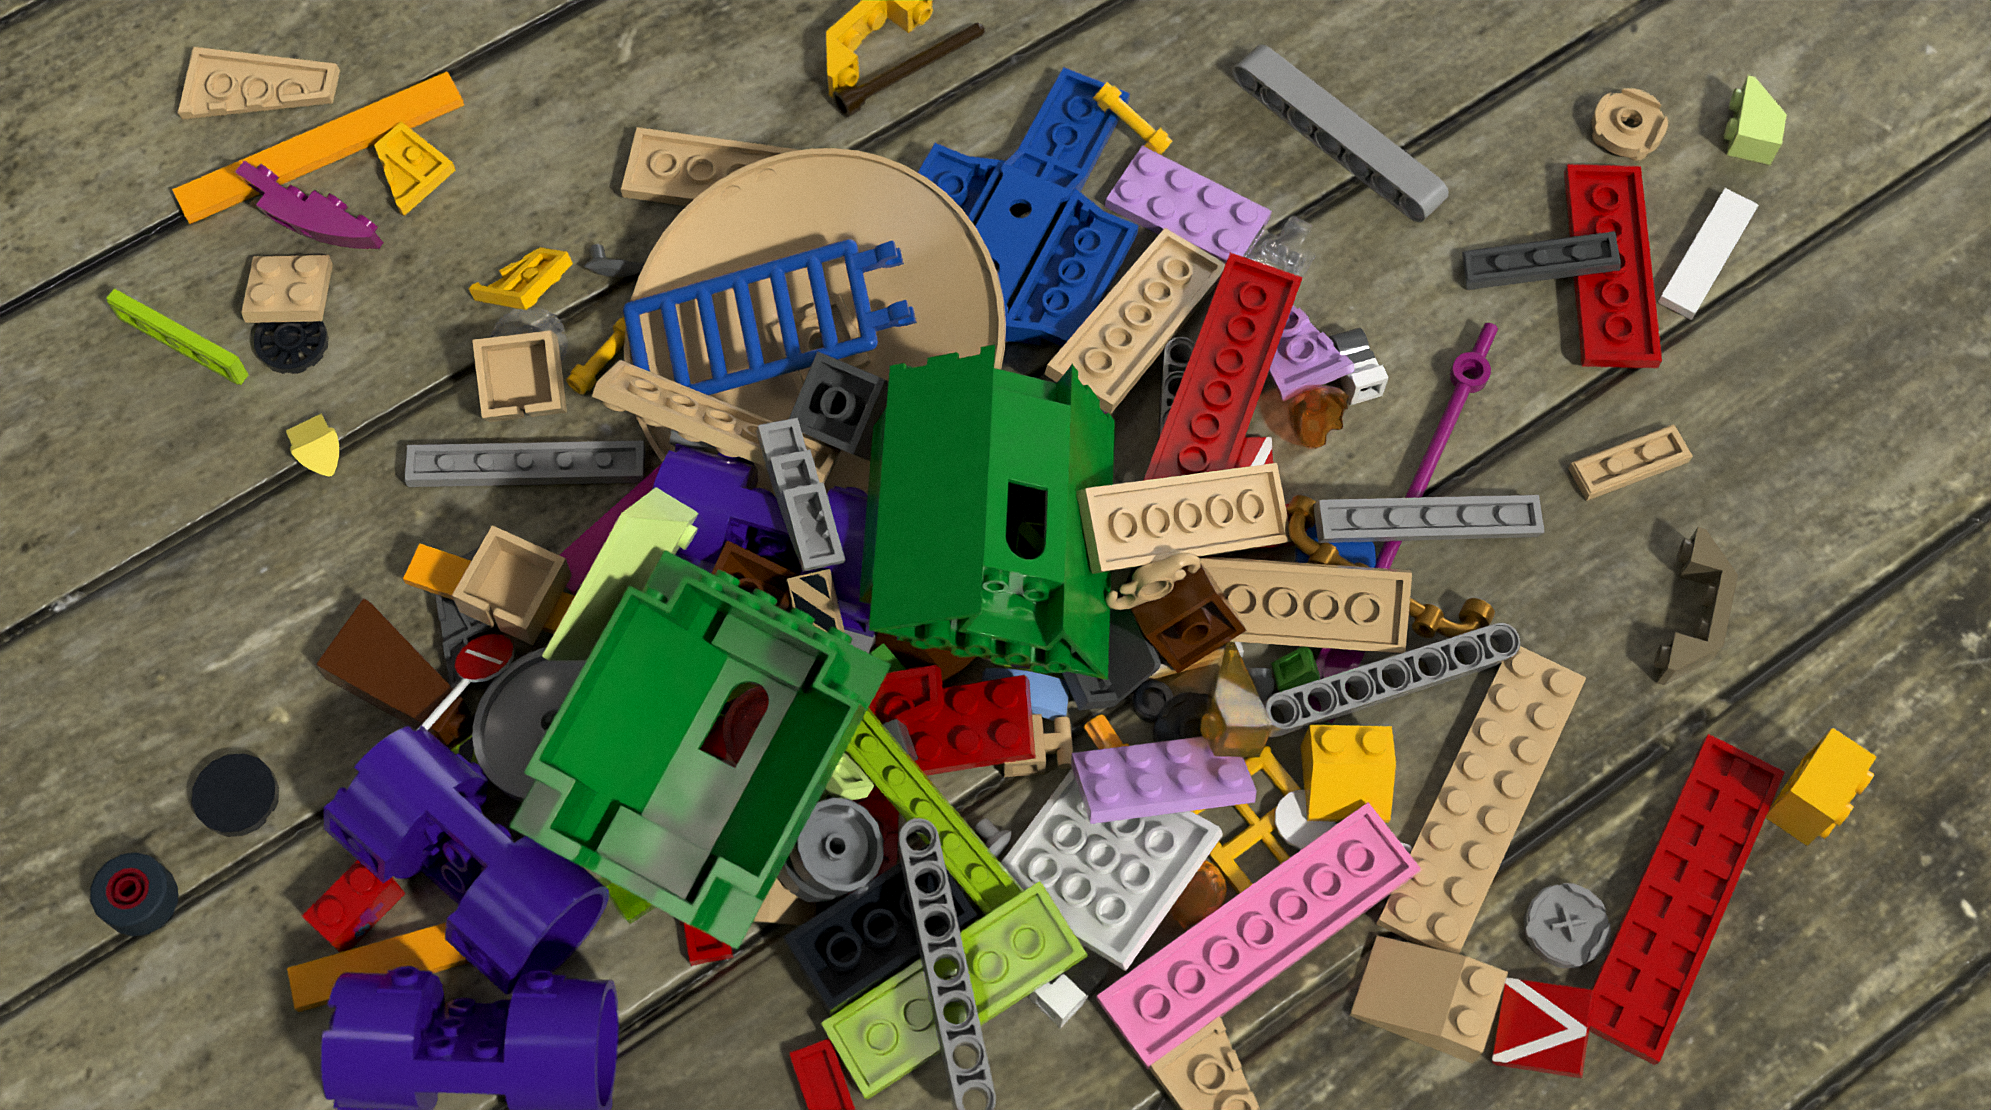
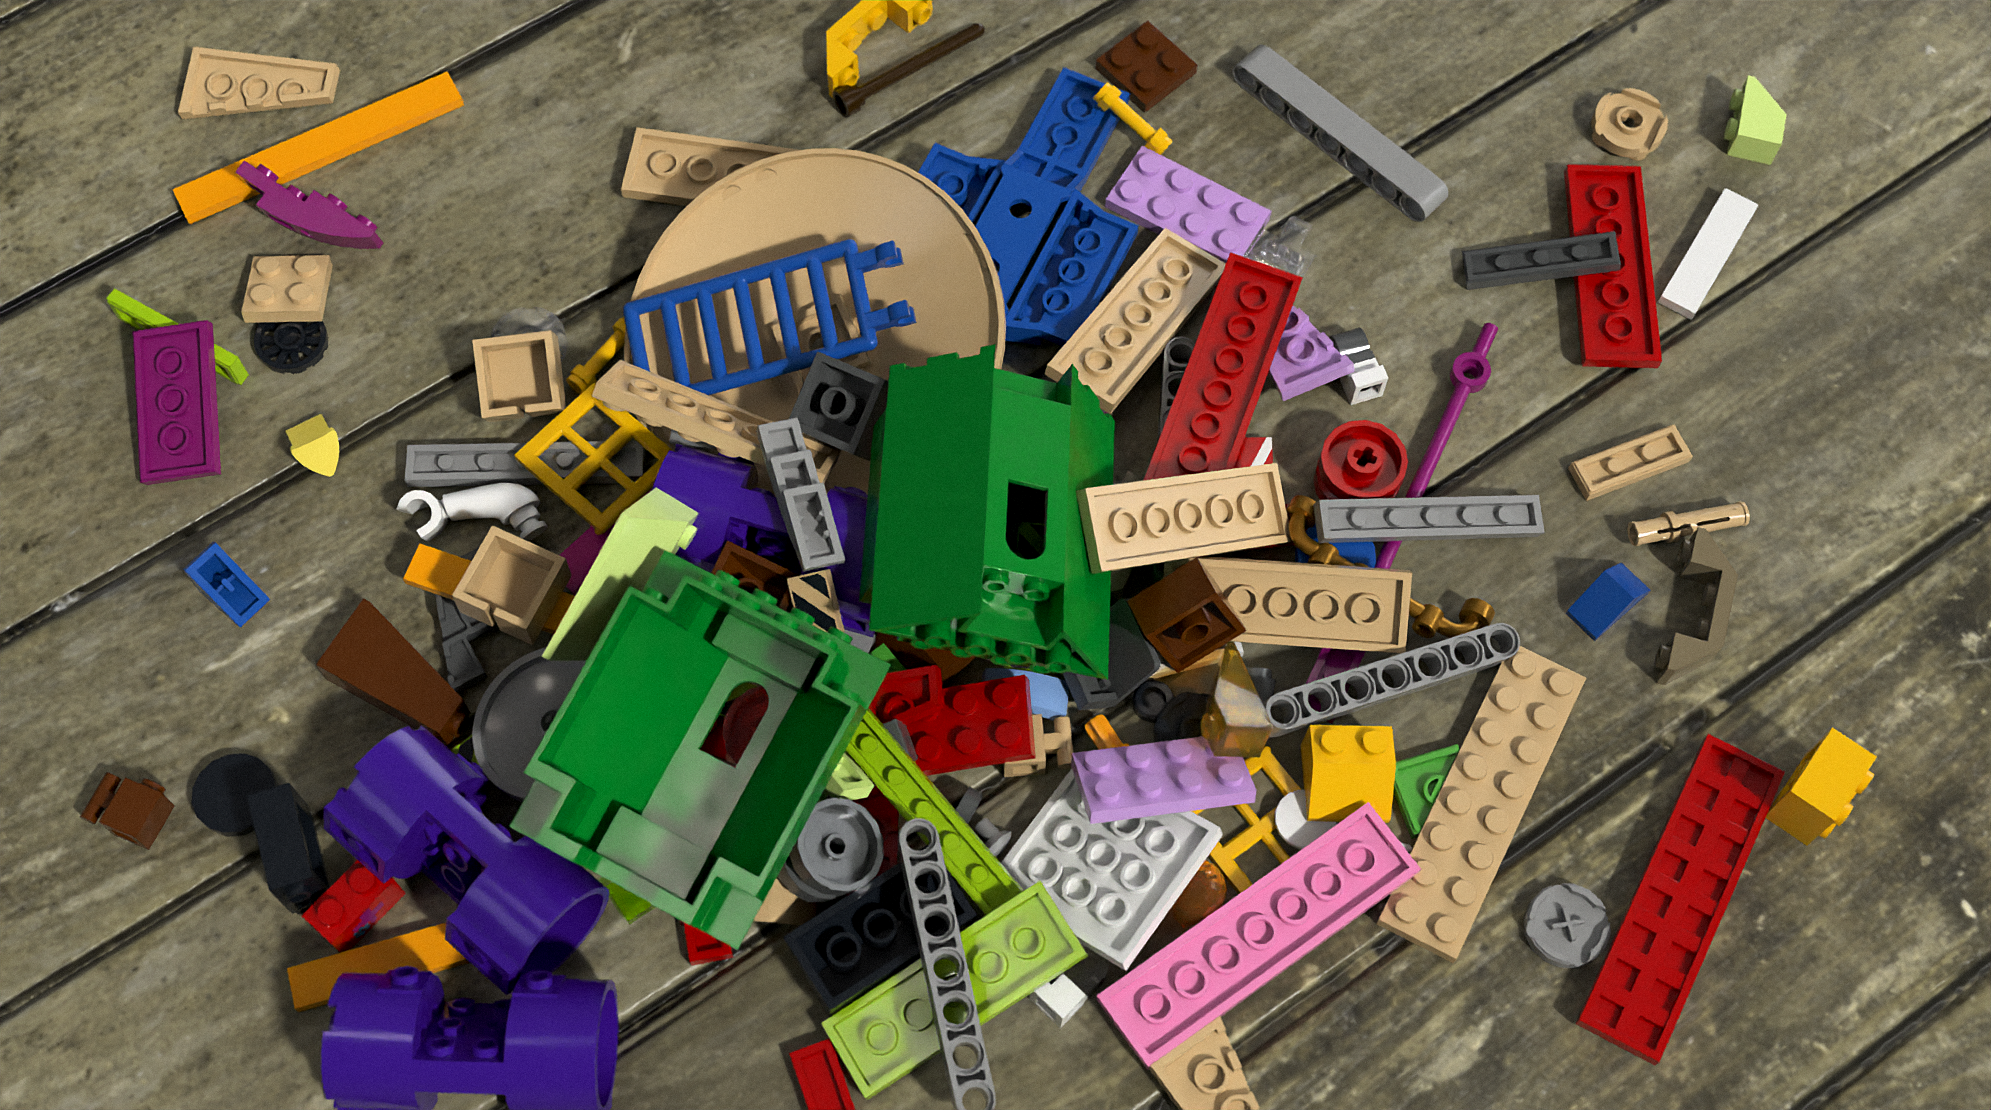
black wheel [90,852,178,936] -> none
yellow wing [374,121,456,216] -> none
red piece [416,634,515,731] -> none
yellow wing [468,247,573,310] -> none
dark grey bar [584,244,645,277] -> none
tan piece [1105,553,1200,610] -> none
bright green tile [1271,646,1321,692] -> none
clear orange hair [1288,386,1349,449] -> none
tan slope [1349,936,1508,1064] -> none
red tile [1492,978,1595,1078] -> none
none -> reddish brown brick [80,772,175,850]
none -> magenta tile [133,320,221,485]
none -> blue slope [183,541,270,627]
none -> black window [247,783,330,915]
none -> white piece [396,482,548,542]
none -> yellow window [514,383,673,535]
none -> dark grey tile [956,786,983,824]
none -> reddish brown plate [1095,21,1198,113]
none -> red wheel [1313,420,1408,500]
none -> bright green tile [1393,744,1460,839]
none -> blue slope [1566,562,1651,641]
none -> tan pin [1628,501,1750,547]

